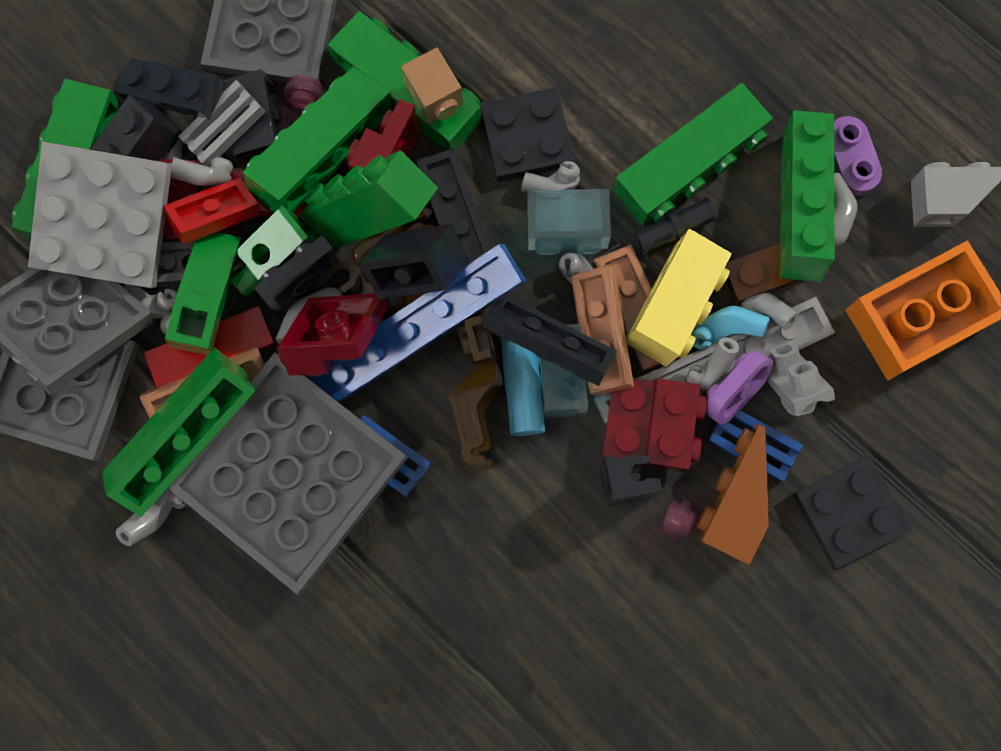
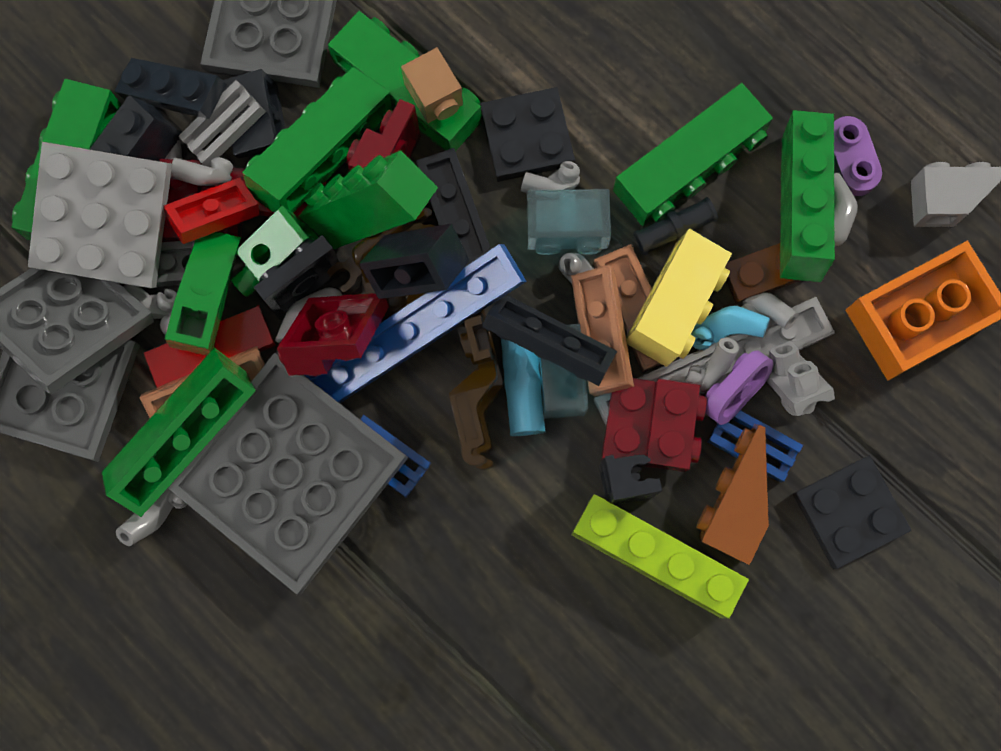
clear pink plate [284,75,324,110] -> none
clear pink plate [662,500,697,542] -> none
none -> lime brick [571,494,749,619]

